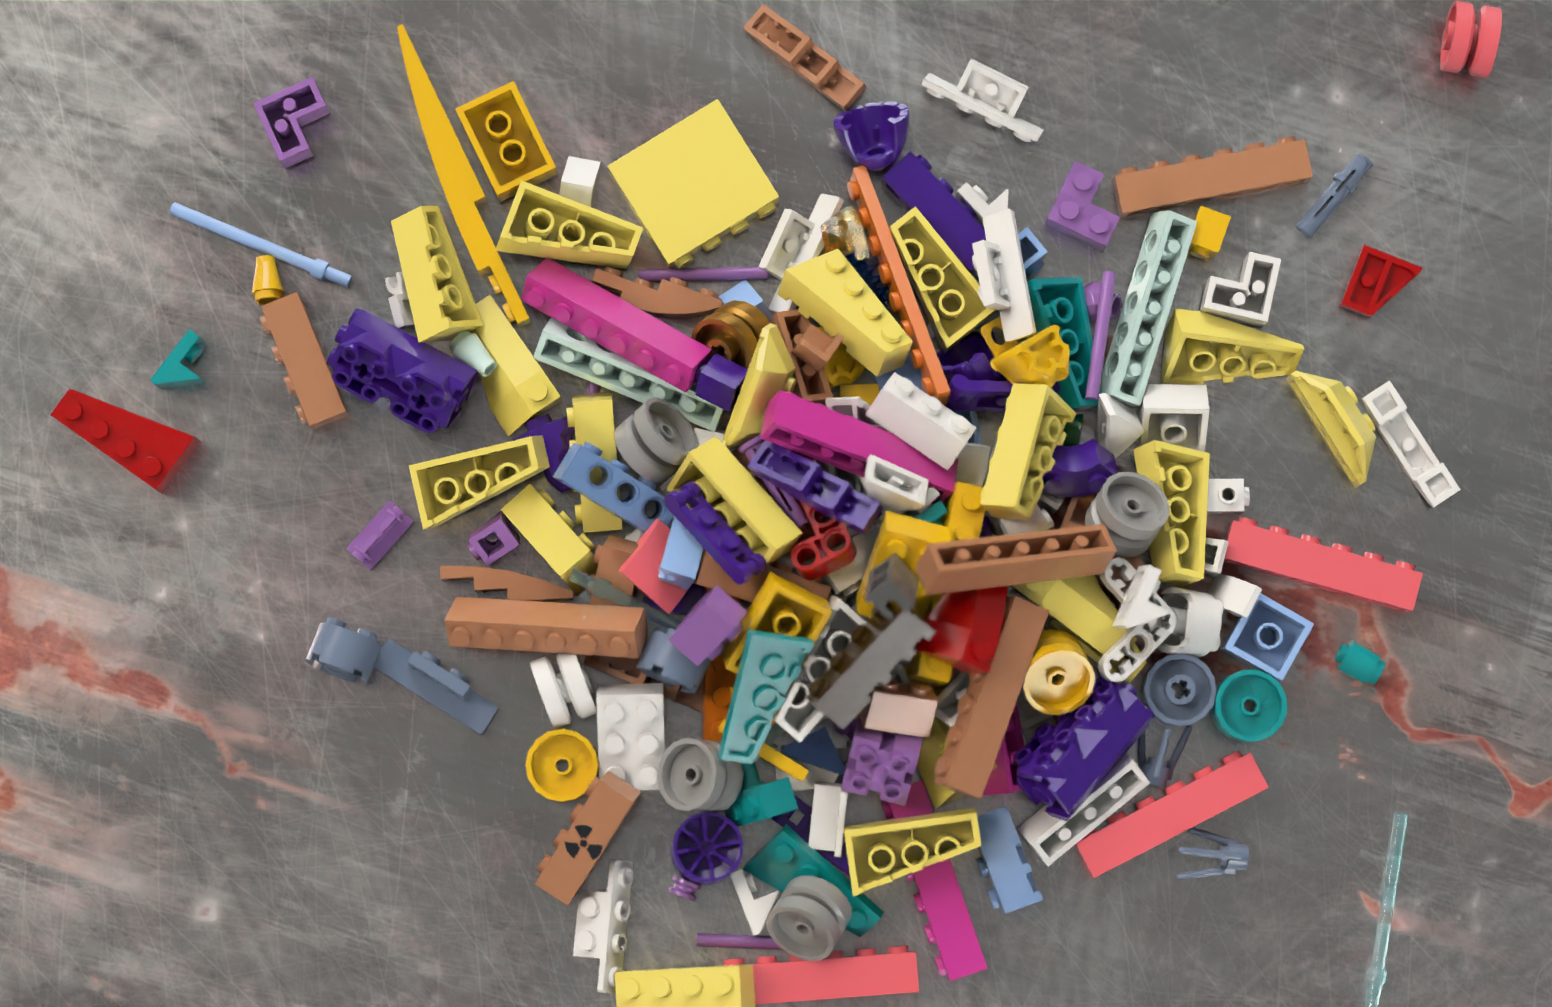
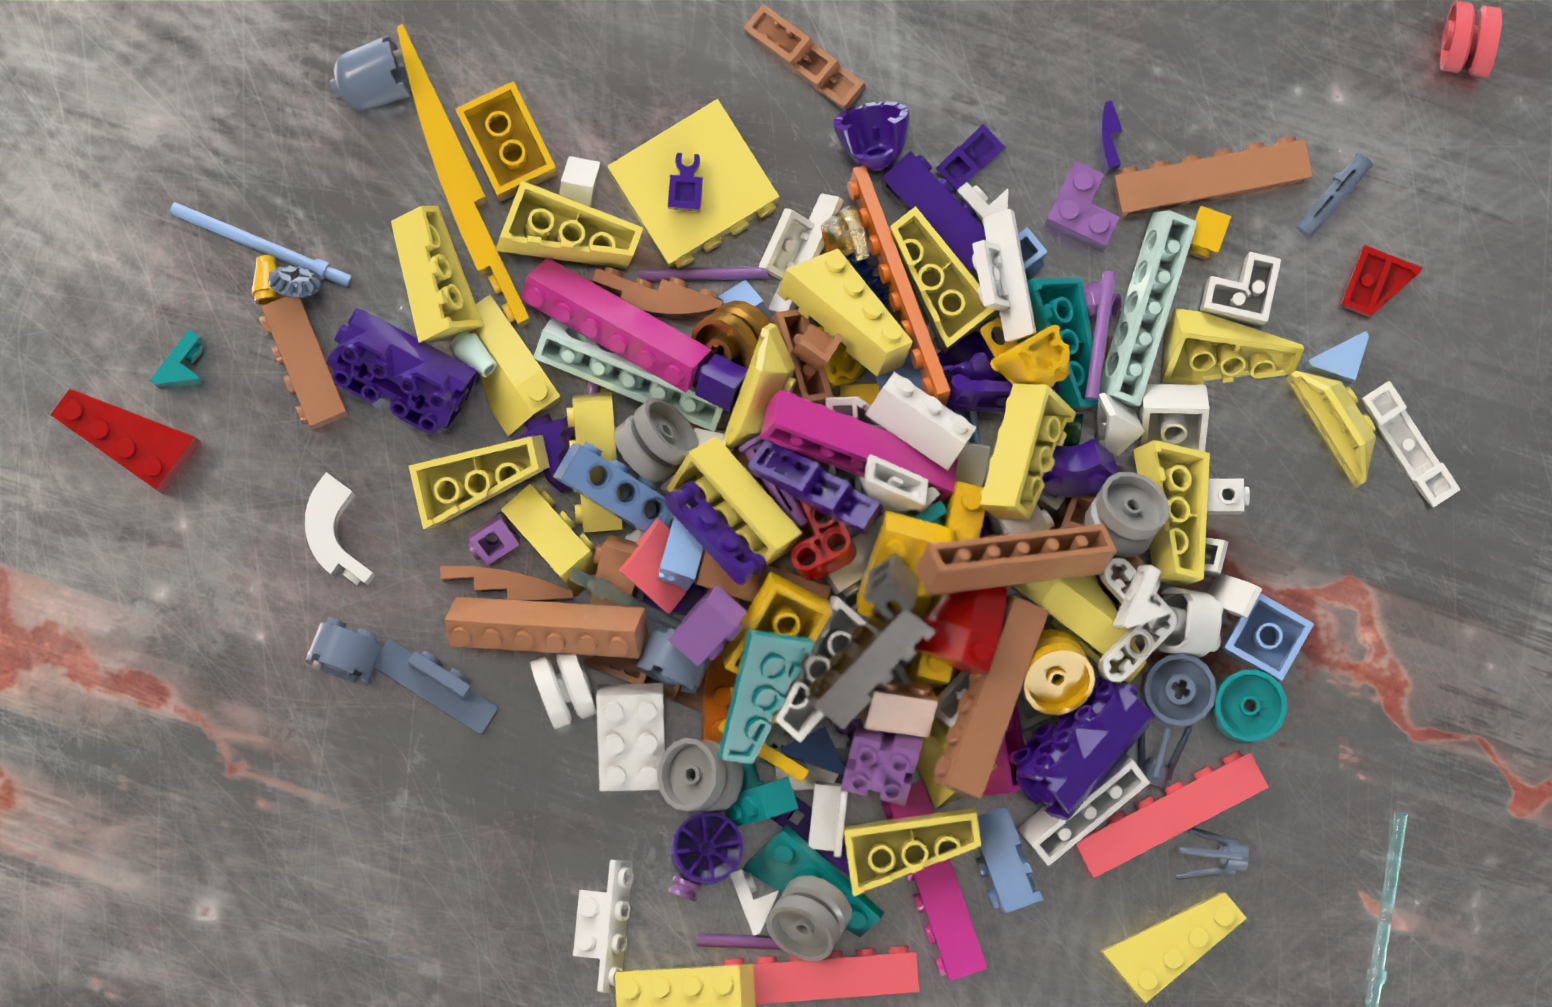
medium lavender brick [253,76,330,169] -> none
medium lavender hinge [346,500,414,570] -> none
white plate [385,272,415,329] -> none
yellow wheel [526,729,599,803] -> none
nougat brick [535,771,641,906] -> none
white bracket [922,59,1043,142] -> none
coral brick [1224,517,1423,613] -> none
teal brick [1334,640,1386,685] -> none
none -> sand blue gear [268,265,320,298]
none -> white arch [305,472,376,585]
none -> sand blue cylinder [330,35,411,111]
none -> dark purple plate [668,153,703,211]
none -> dark purple slope [935,124,1006,191]
none -> dark purple slope [1099,100,1122,174]
none -> light yellow wedge [1099,892,1247,1003]
none -> light blue slope [1304,331,1369,384]

